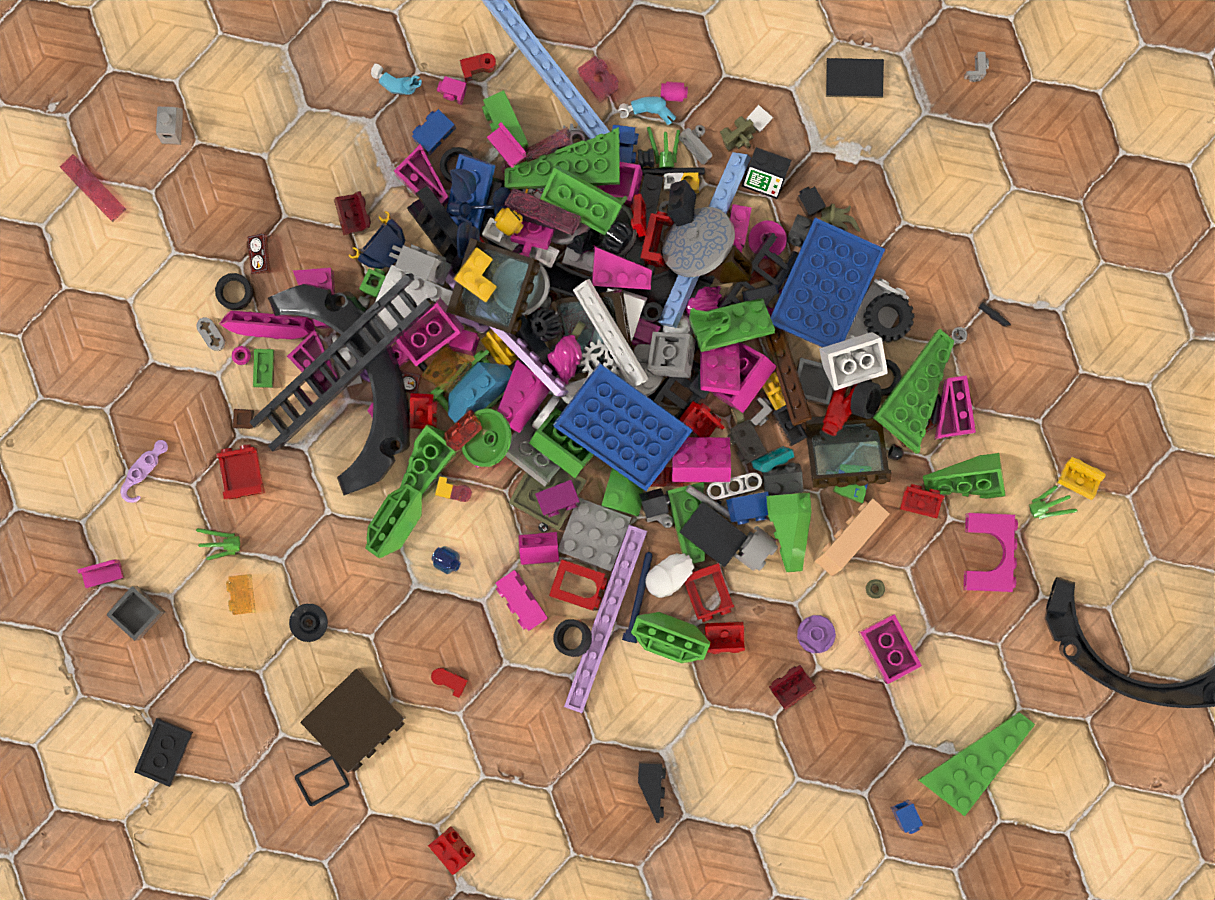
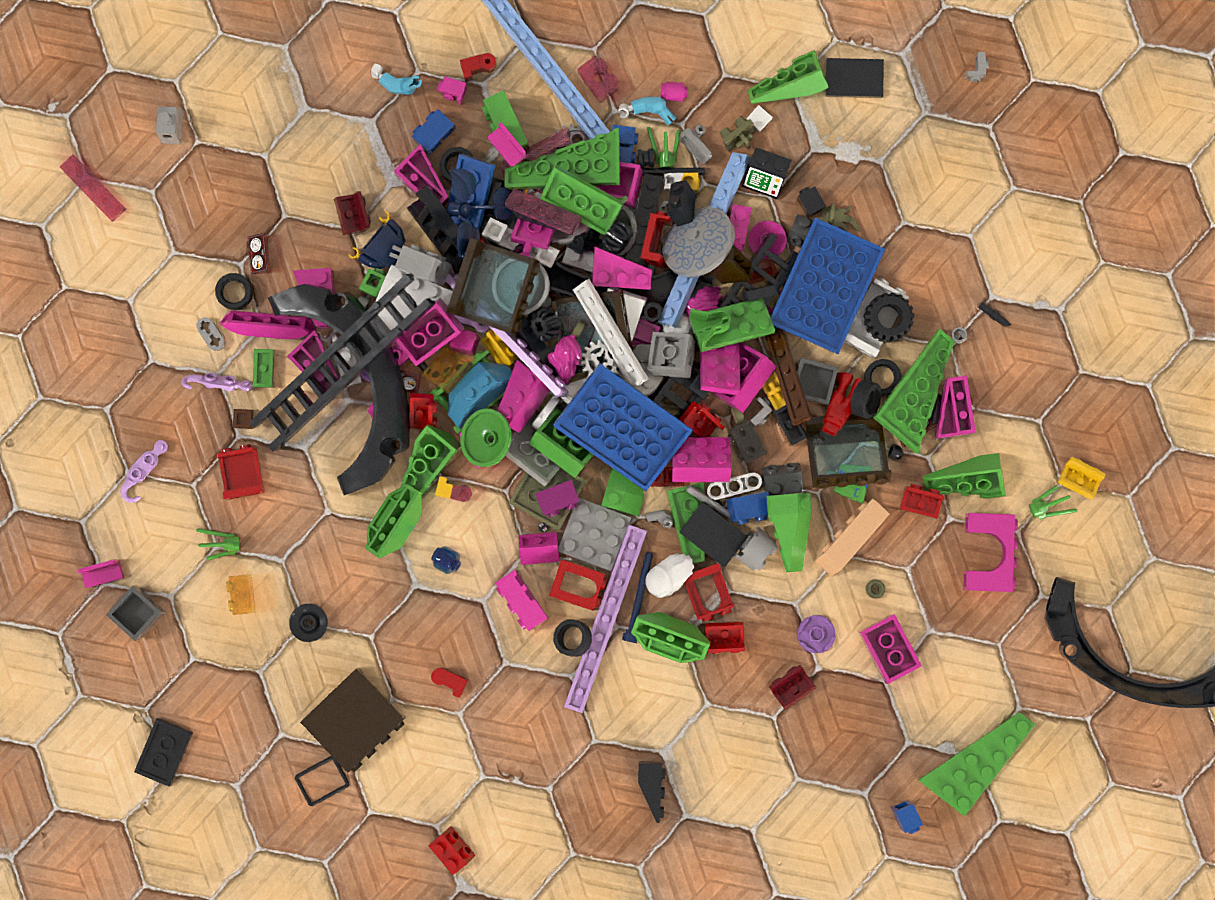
dark pink plate [232,346,251,365] -> none
clear red slope [444,410,482,452] -> none
yellow plate [454,247,497,302] -> none
yellow head [494,207,524,236] -> none
red plate [631,194,647,237] -> none
black brick [639,488,670,518] -> none
teal plate [751,446,795,472] -> none
white slope [819,332,888,390] -> none
none -> lavender piece [181,373,253,391]
none -> bright green wedge [748,50,829,104]

